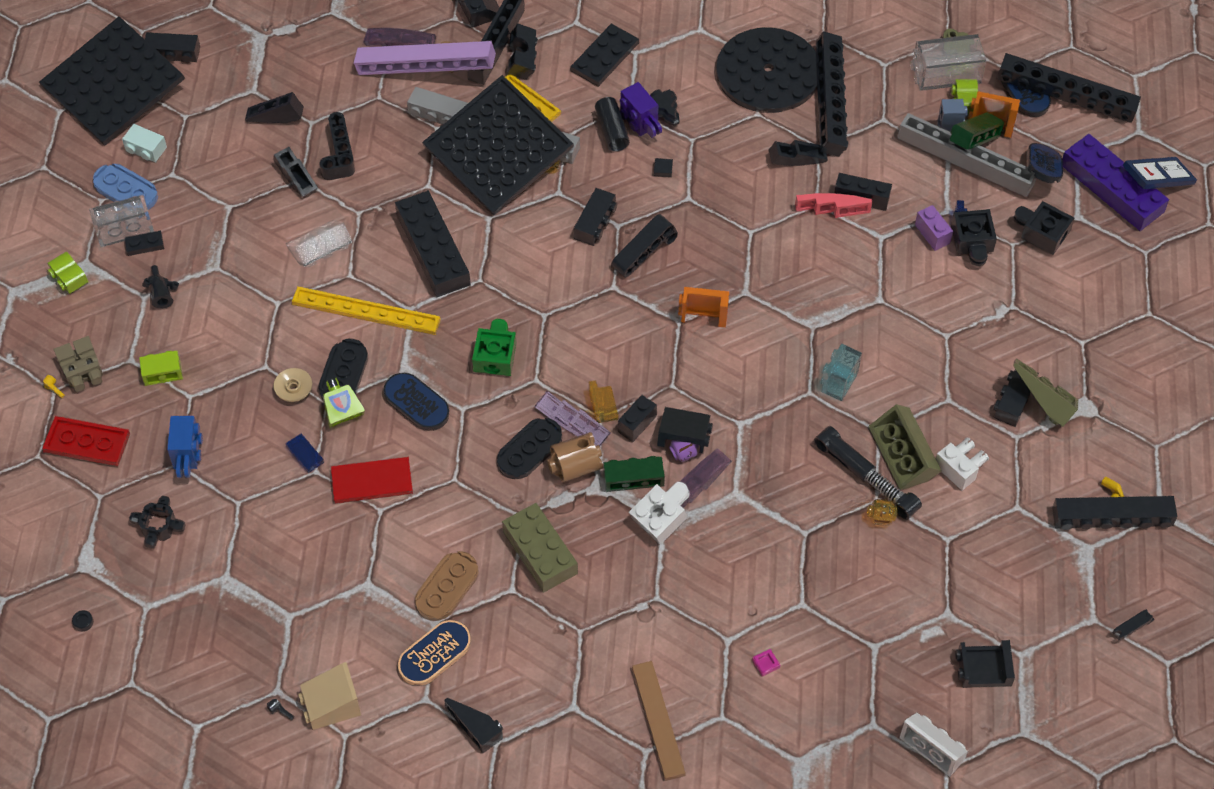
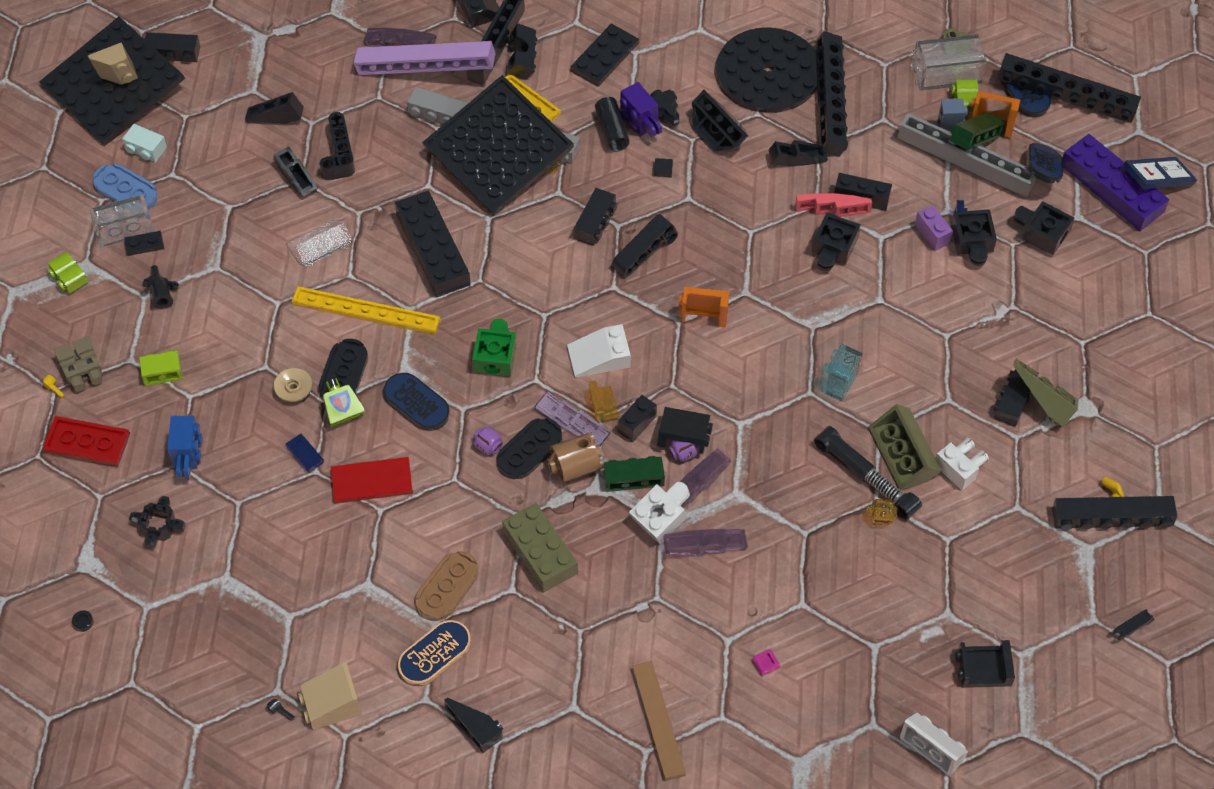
none -> tan slope [88,42,138,85]
none -> medium lavender head [473,427,503,455]
none -> white slope [567,324,631,378]
none -> clear purple slope [663,529,748,556]
none -> black wedge [692,89,749,152]
none -> black brick [812,212,861,271]

